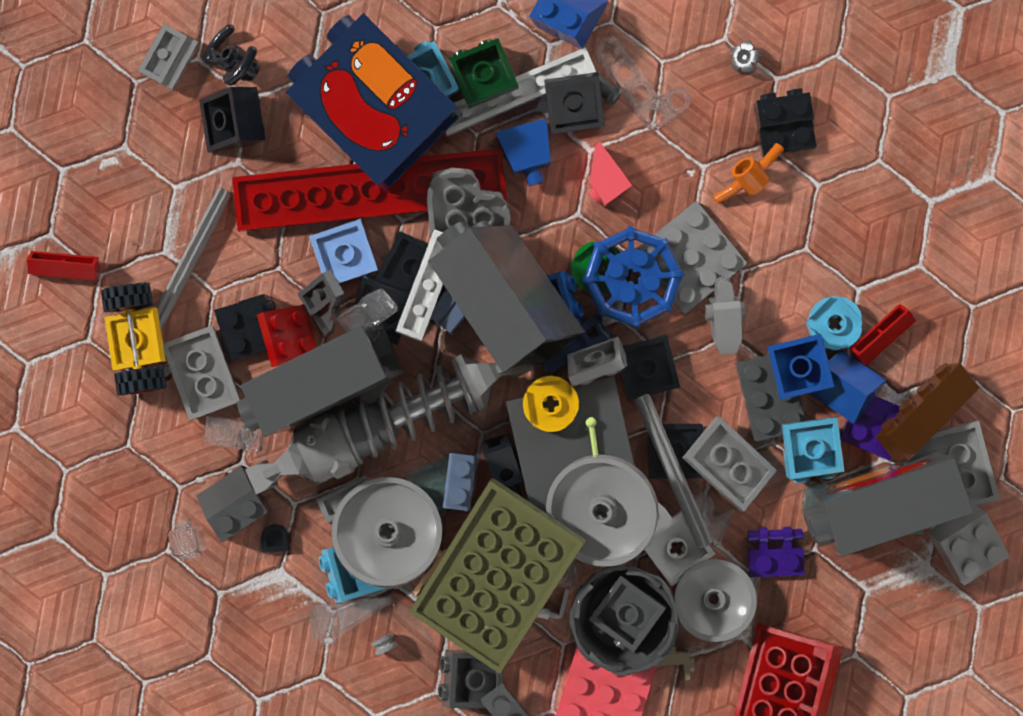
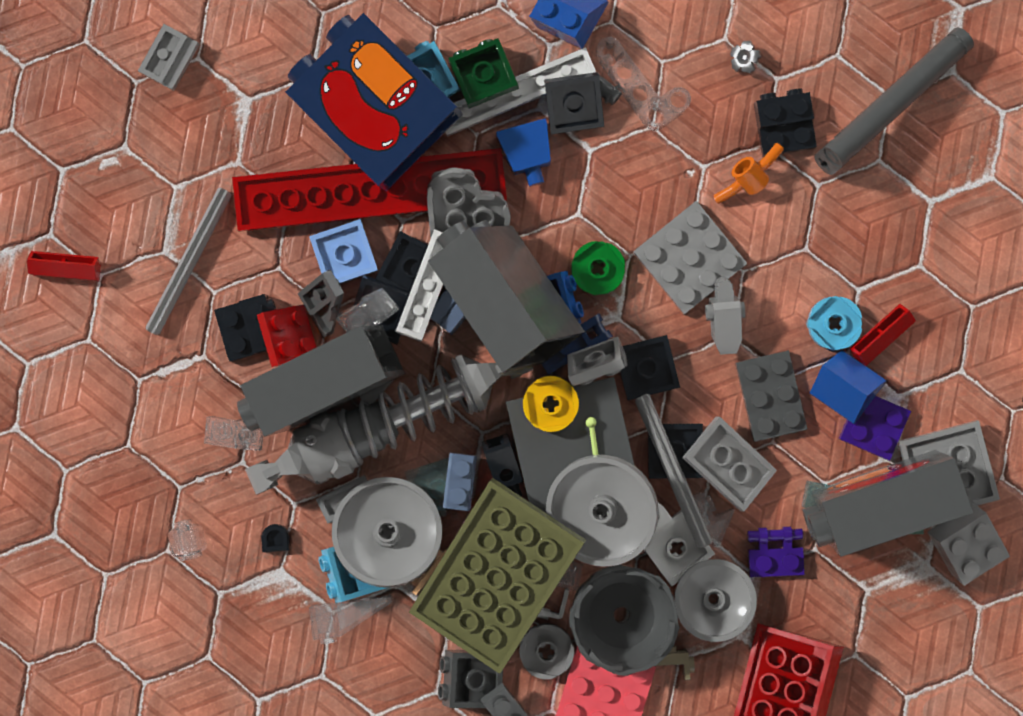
plate [101,282,167,396] -> none
light grey plate [163,325,241,421] -> none
dark grey slope [196,466,272,543] -> none
black slope [199,87,266,153] -> none
black piece [203,24,260,86] -> none
light grey bush [370,633,398,656] -> none
blue plate [582,226,685,328] -> none
coral slope [588,142,632,208] -> none
dark grey plate [589,574,666,653] -> none
blue slope [767,334,835,400] -> none
medium azure plate [782,417,845,483] -> none
reddish brown brick [875,363,980,461] -> none
none -> light grey plate [519,623,574,679]
none -> dark grey piece [814,27,974,175]

